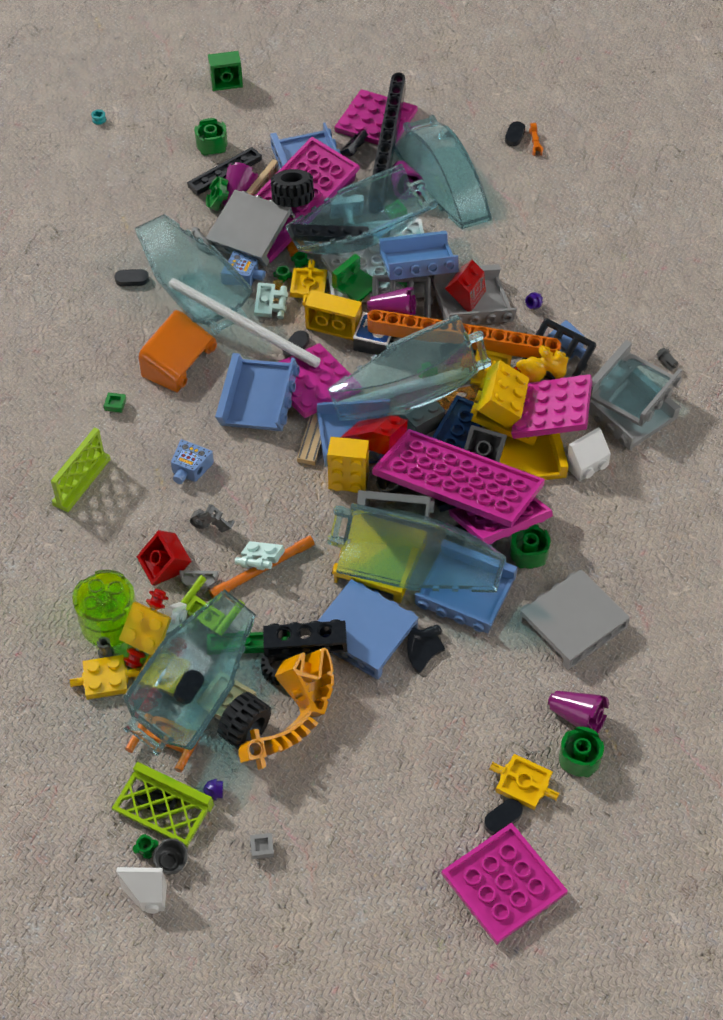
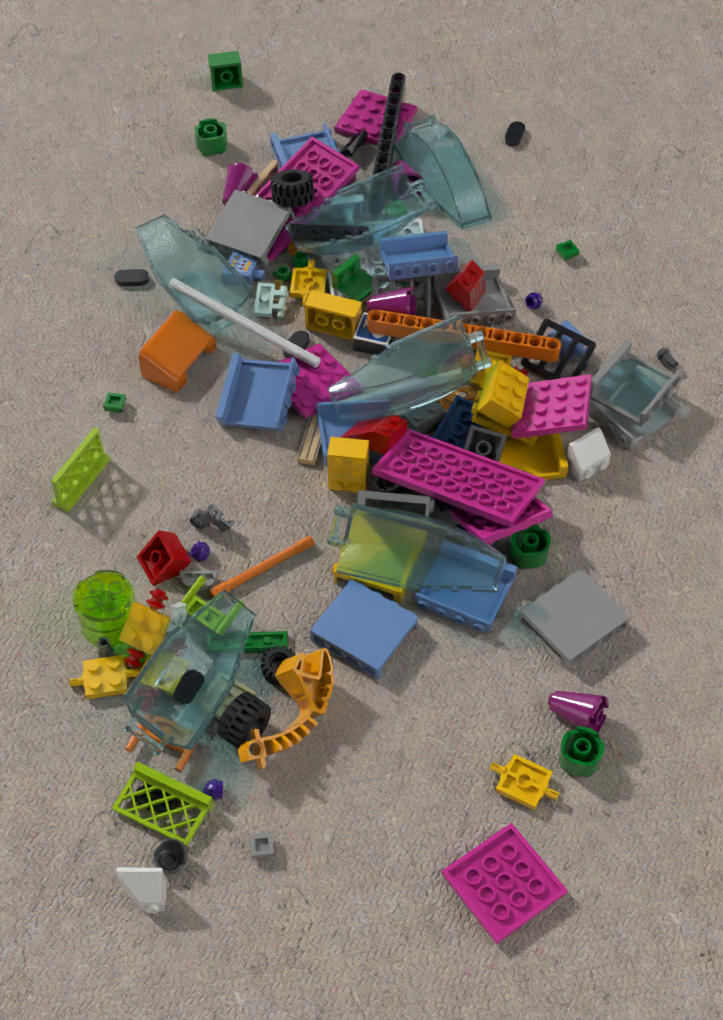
teal bush [91,109,106,125] -> none
green plate [132,834,159,859] -> none
medium blue torso [171,439,214,484] -> none
black plate [187,147,262,196] -> none
green plate [206,176,229,211] -> none
light aqua plate [235,541,285,570] -> none
black brick [263,619,348,657] -> none
black arm [407,624,445,674] -> none
black tile [484,799,523,835] -> none
yellow animal [516,345,569,383] -> none
orange piece [529,123,543,156] -> none
none -> dark purple plate [190,541,210,561]
none -> green plate [556,240,580,261]

